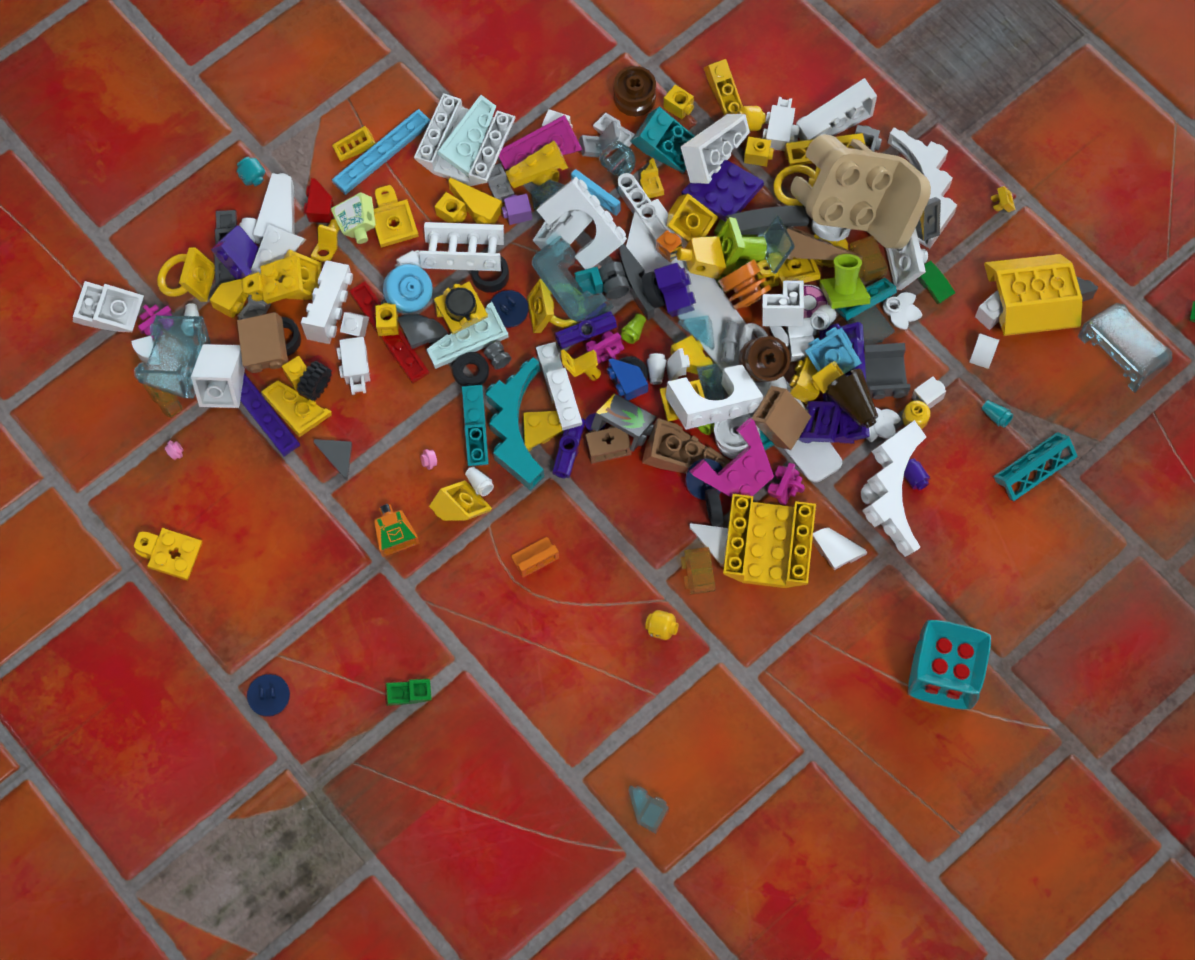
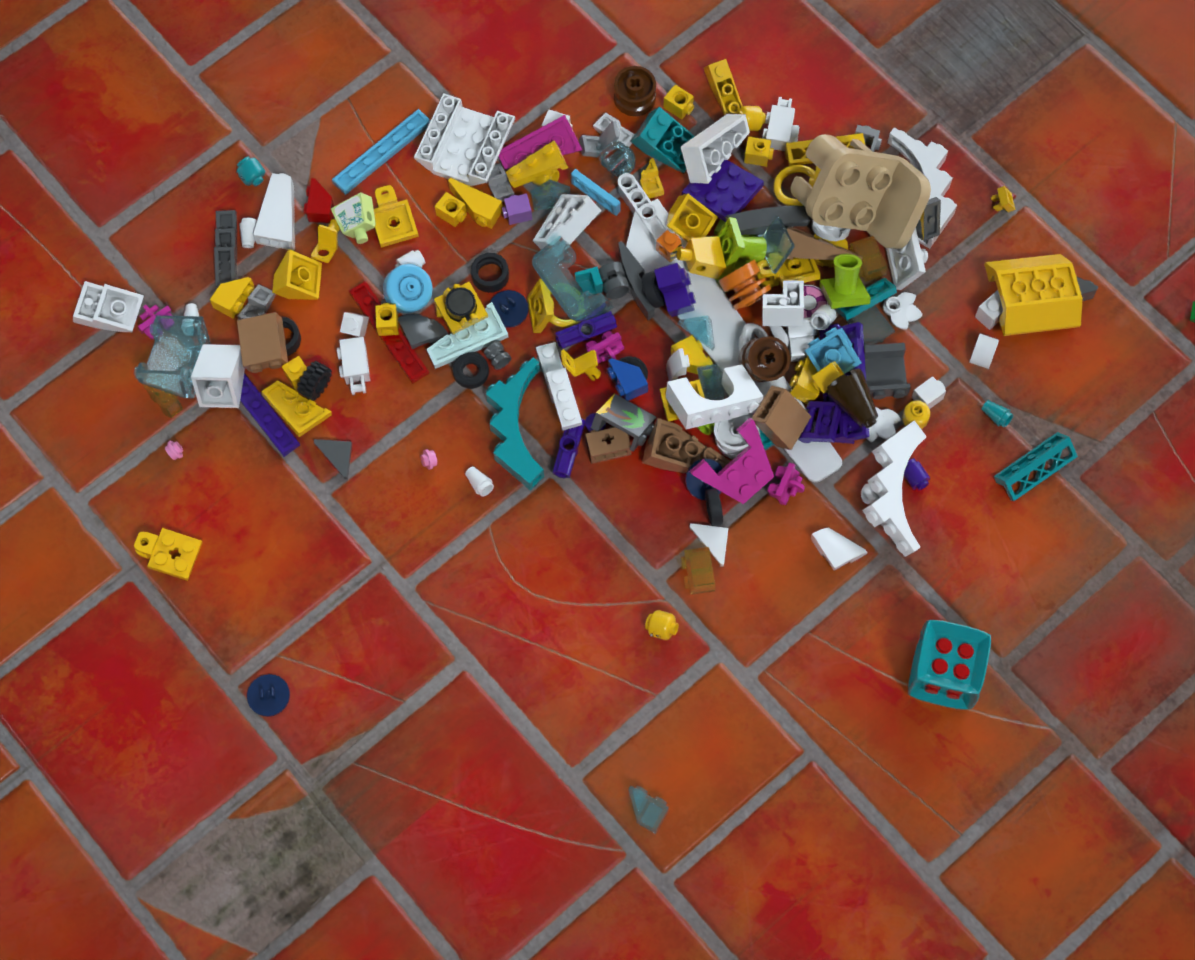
white brick [131,336,161,366] -> none
yellow tile [157,247,215,302] -> none
dark purple bracket [211,226,259,280] -> none
yellow plate [243,254,303,304] -> none
white wing [249,224,306,275] -> none
white wedge [301,261,353,344] -> none
yellow slope [332,126,376,162] -> none
torso [374,504,420,558] -> none
green slope [385,679,432,706] -> none
white fence [420,222,504,271] -> none
yellow slope [429,480,492,521] -> none
light aqua wing [437,95,496,177] -> none
teal slope [462,385,489,467] -> none
orange panel [511,537,559,577] -> none
yellow wing [524,411,564,451] -> none
white arch [537,177,627,270] -> none
lime cone [621,314,646,344] -> none
white cone [647,353,667,384] -> none
light grey pin [721,321,739,364] -> none
yellow slope [723,494,816,588] -> none
white wedge [796,78,877,141] -> none
green slope [918,261,955,304] -> none
clear light blue windscreen [1078,303,1172,393] -> none

